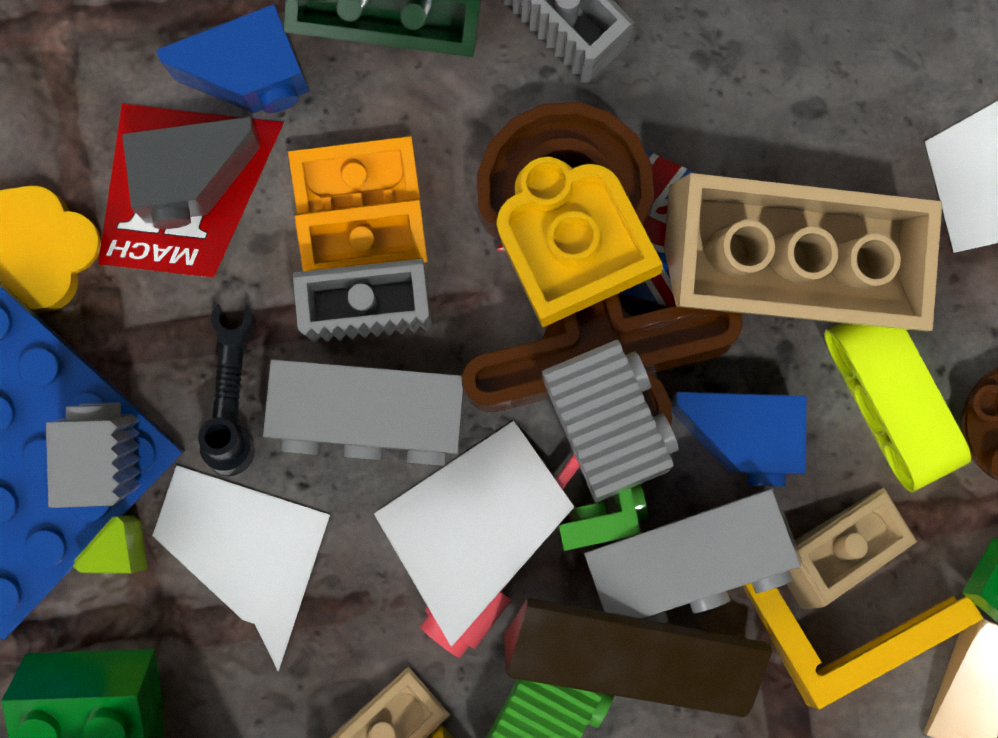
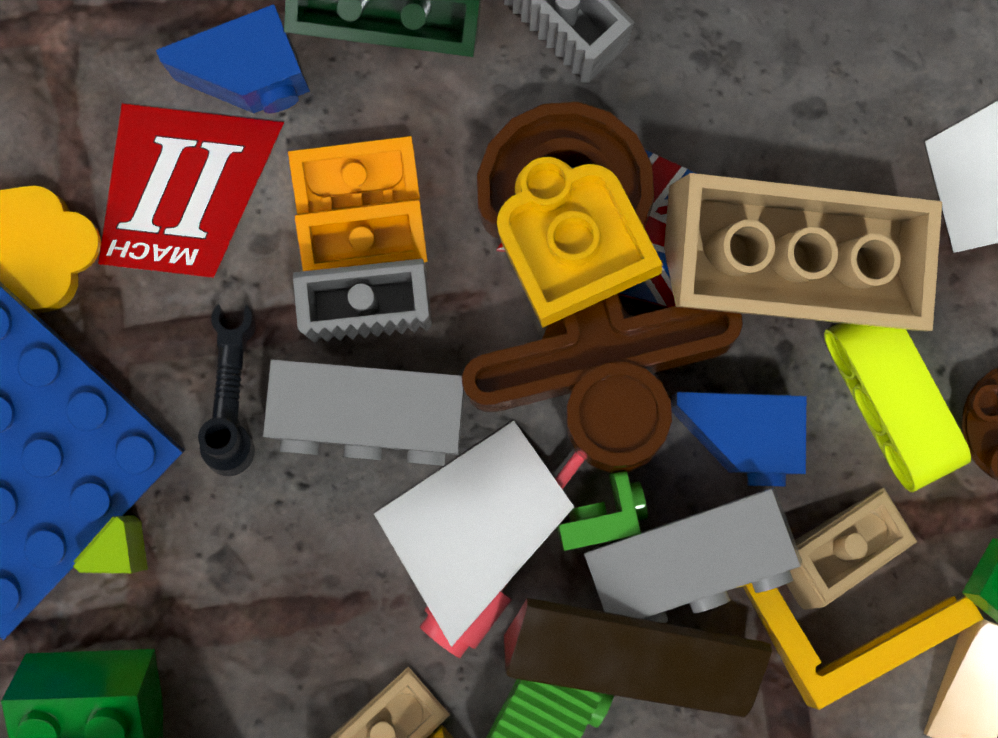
light grey brick [46,402,141,508] -> none
dark grey slope [122,117,260,229] -> none
white sticker [152,465,330,672] -> none
light grey brick [542,339,679,502] -> none

